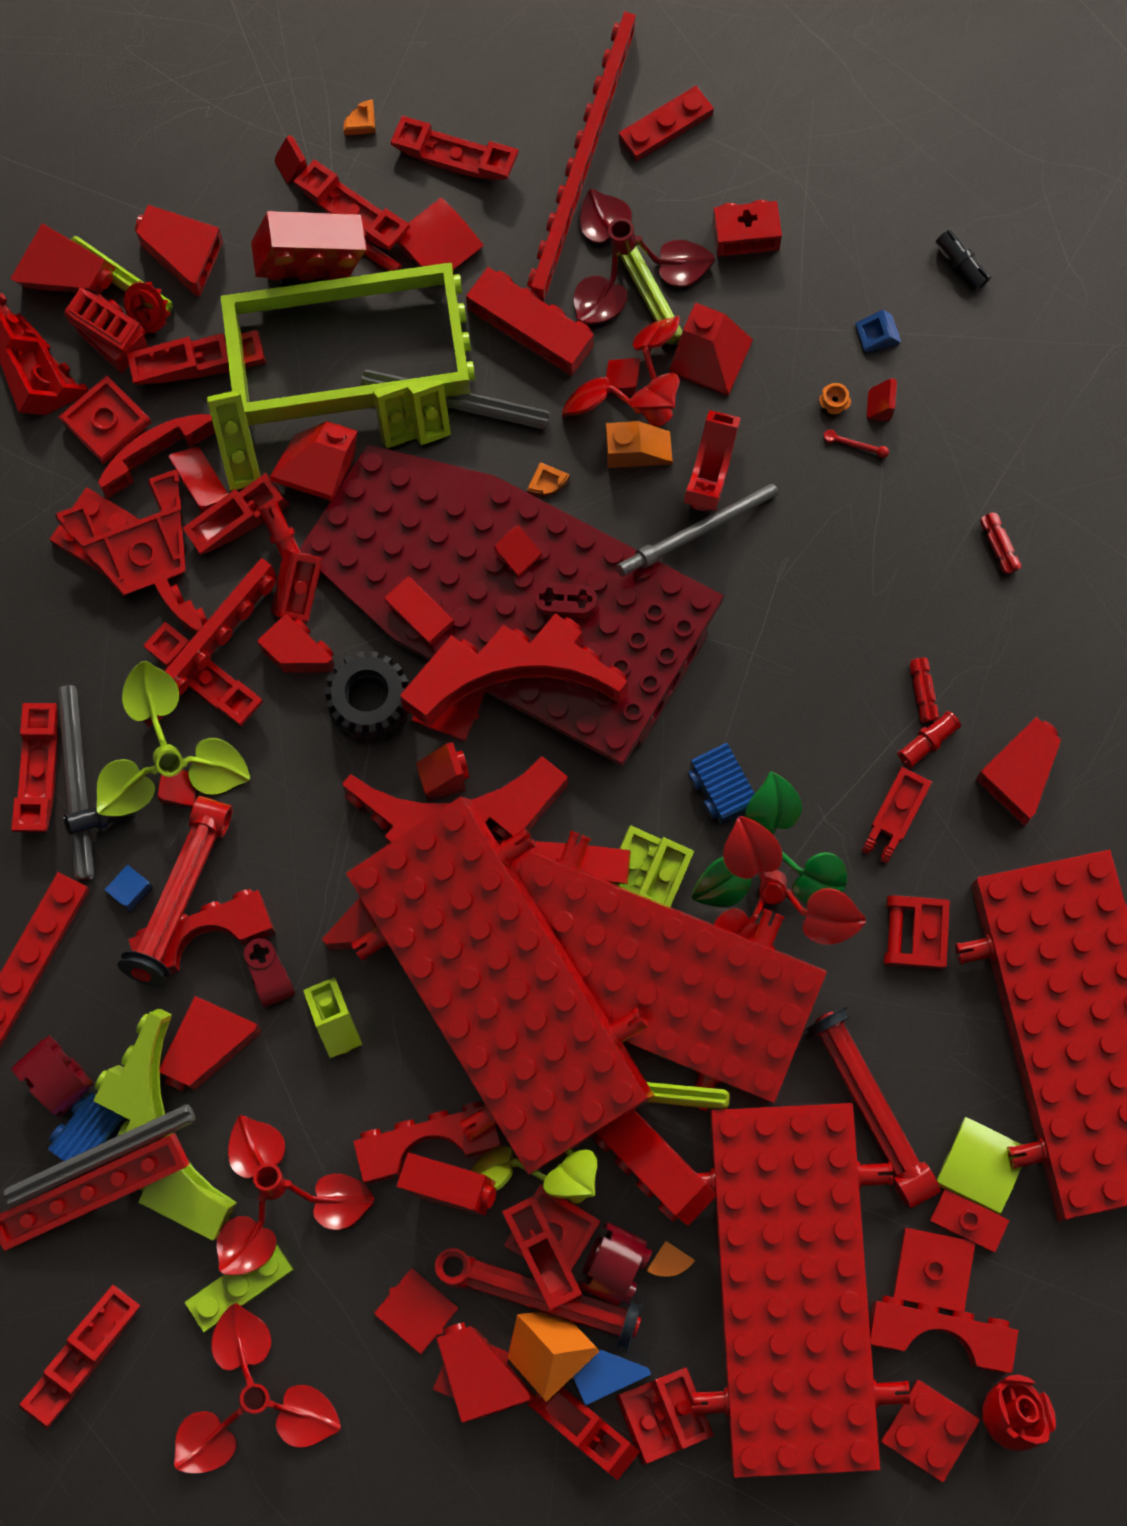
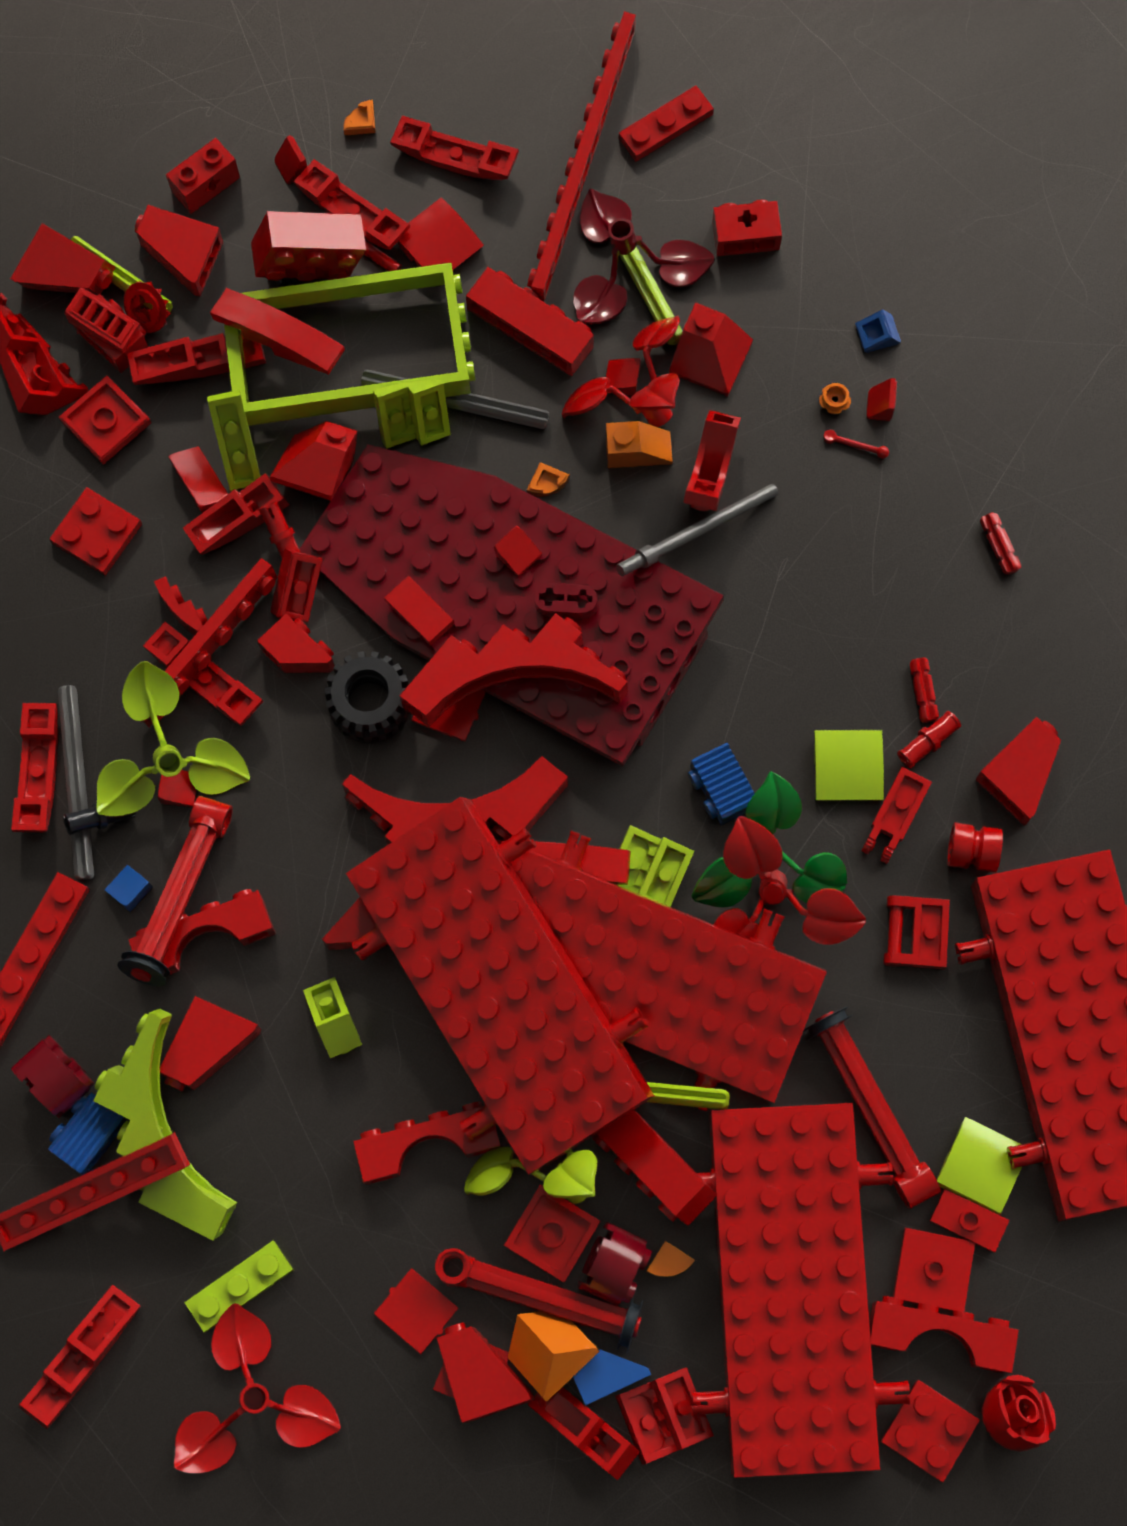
dark grey axle [3,1105,196,1207] -> none
red wing [55,469,186,596] -> none
red slope [98,414,215,499] -> none
red plant [216,1115,374,1276] -> none
dark red piece [244,938,296,1008] -> none
red slope [396,1152,496,1216] -> none
red slope [416,742,470,802] -> none
red slope [502,1196,582,1310] -> none
black pin [935,228,992,290] -> none
none -> red brick [166,137,240,214]
none -> red slope [210,288,345,375]
none -> lime slope [814,730,884,800]
none -> red wheel [947,822,1003,873]

